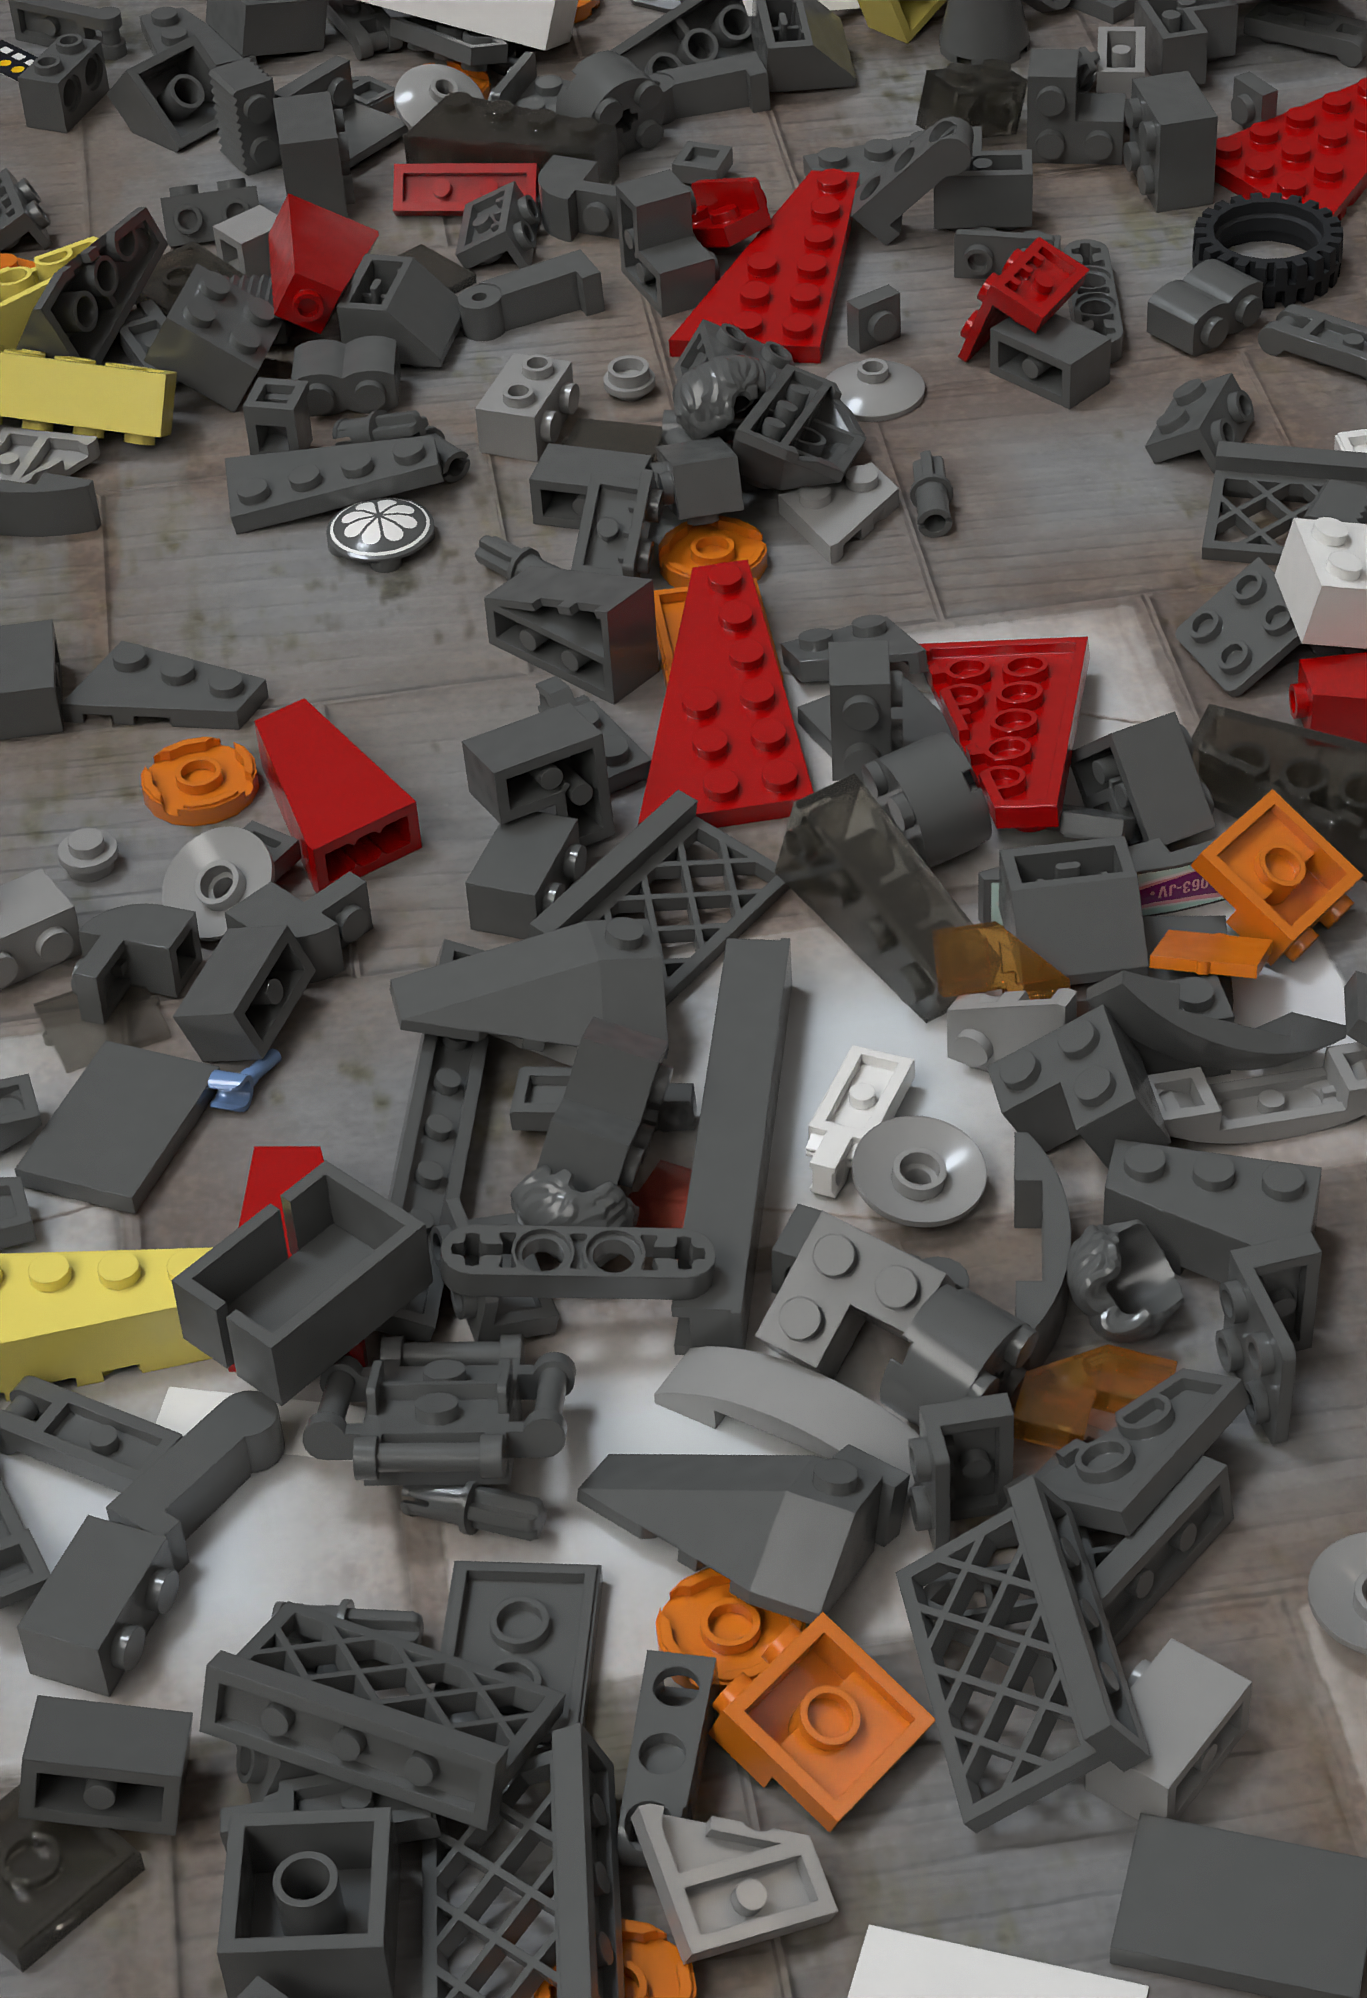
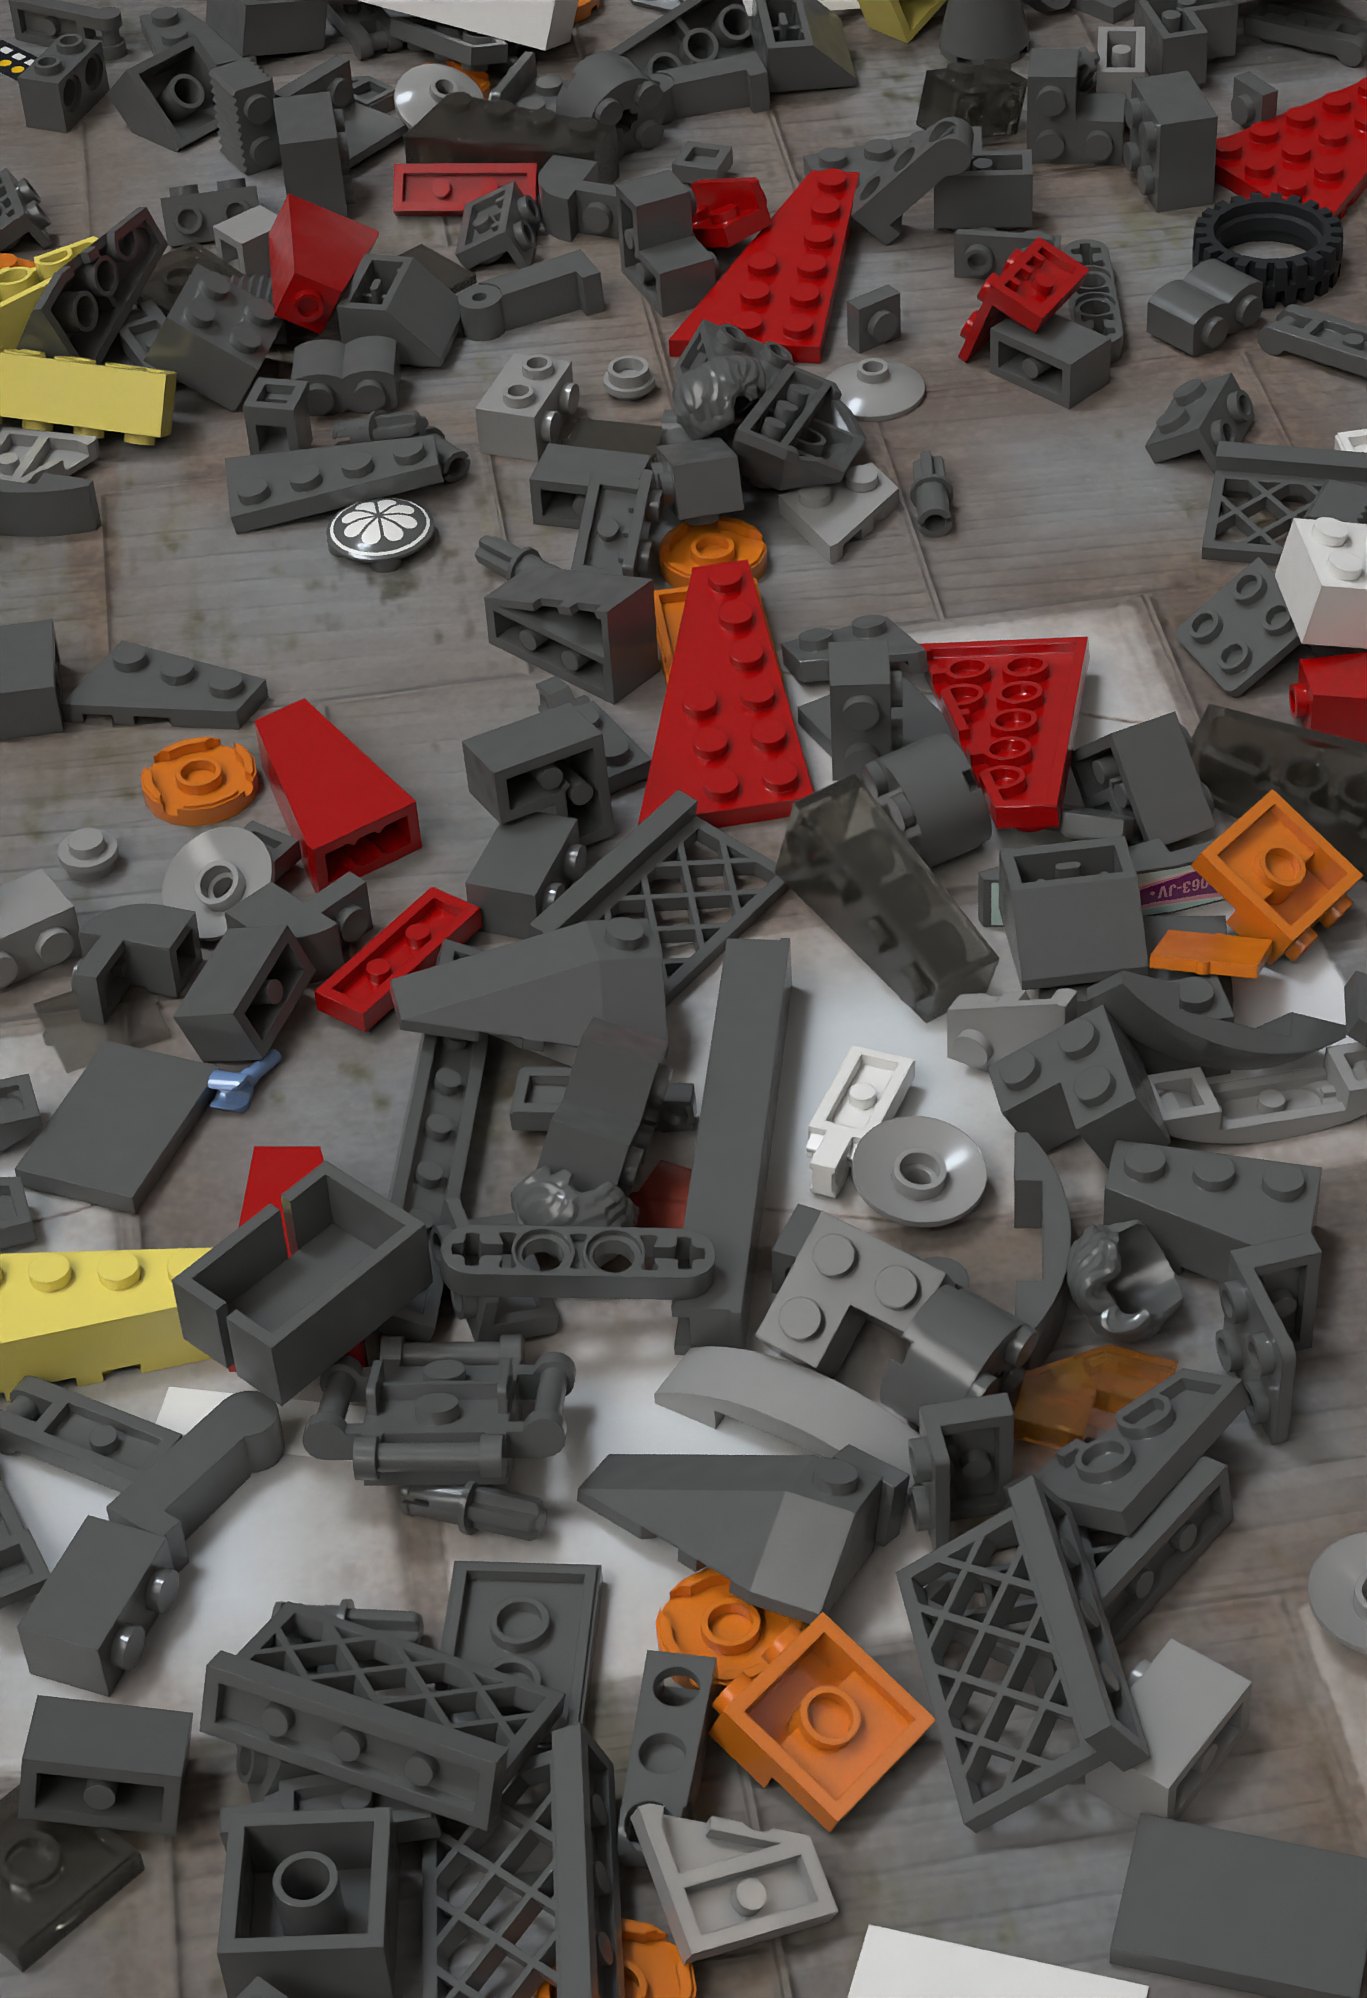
clear orange tile [932,921,1071,1000] -> none
none -> red plate [314,887,482,1033]

